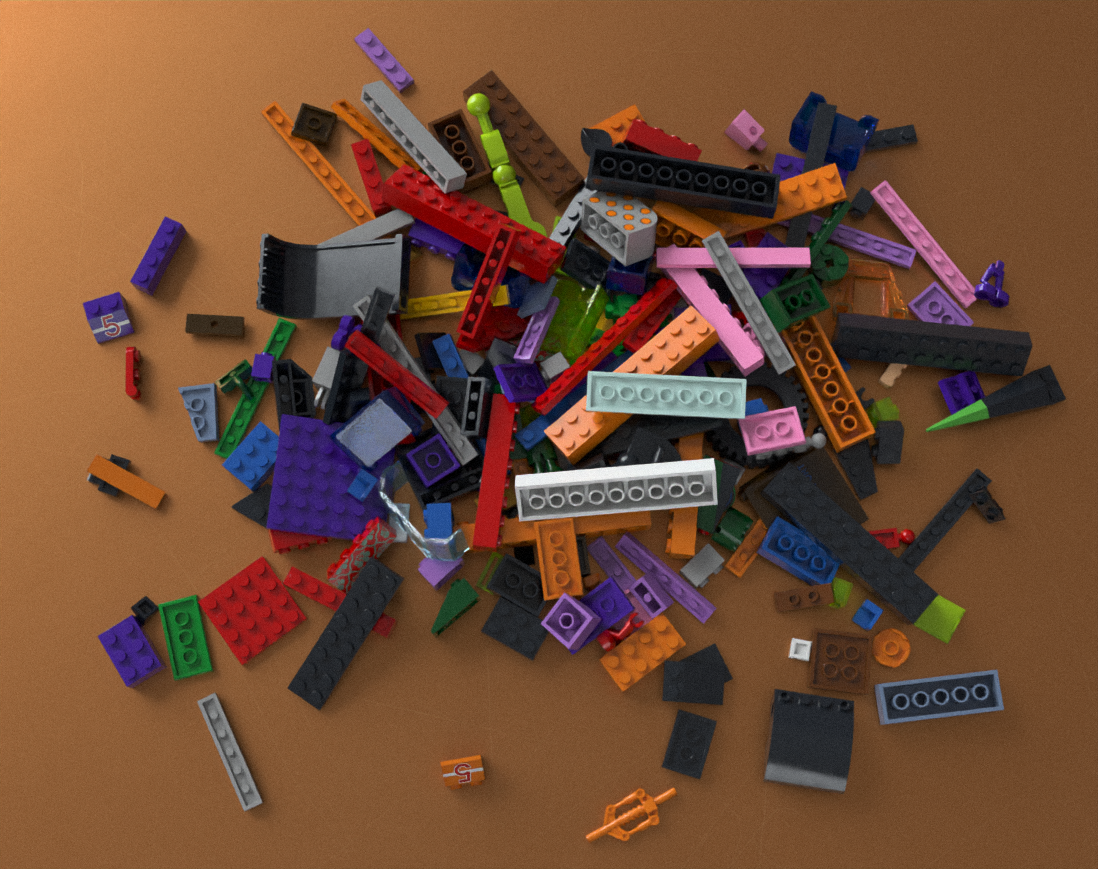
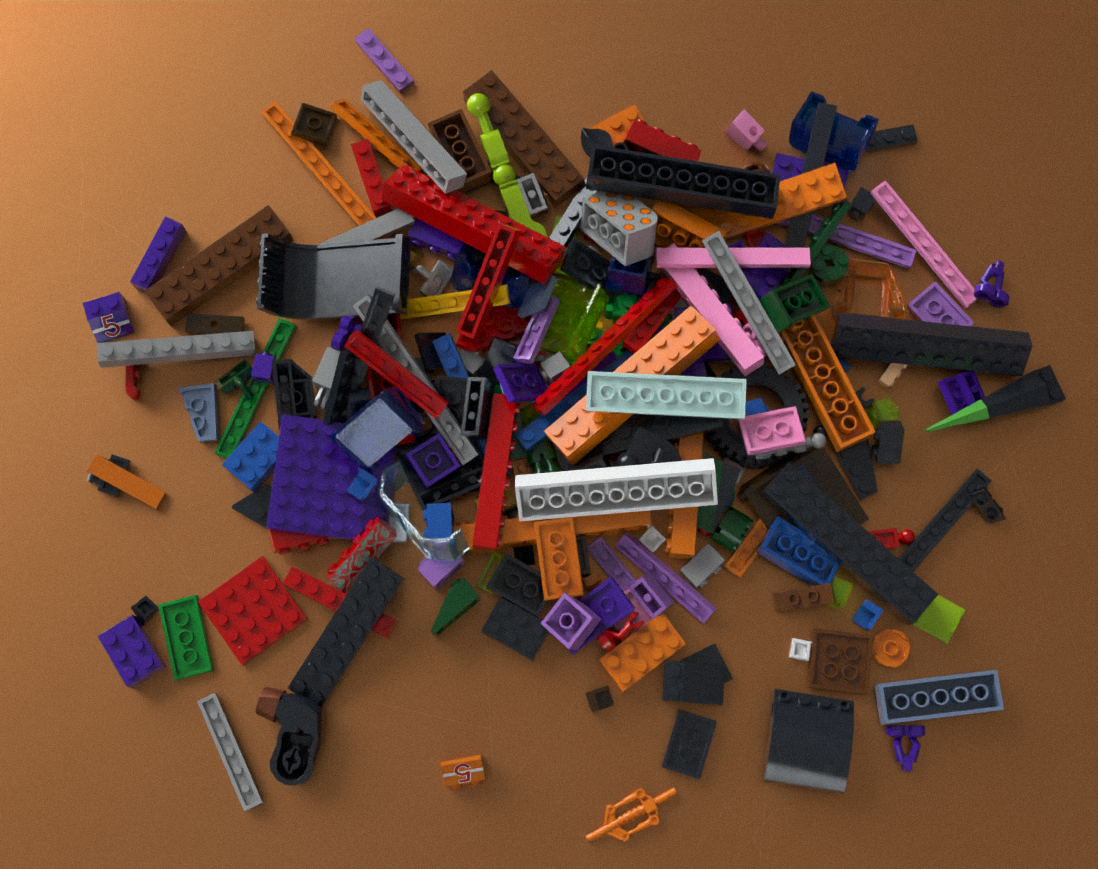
none -> light grey brick [97,331,255,368]
none -> reddish brown brick [144,205,293,326]
none -> black piece [256,687,325,786]
none -> light grey plate [411,260,455,297]
none -> light grey slope [517,173,550,216]
none -> dark brown panel [586,685,614,713]
none -> white plate [638,526,666,553]
none -> dark purple piece [886,725,925,772]

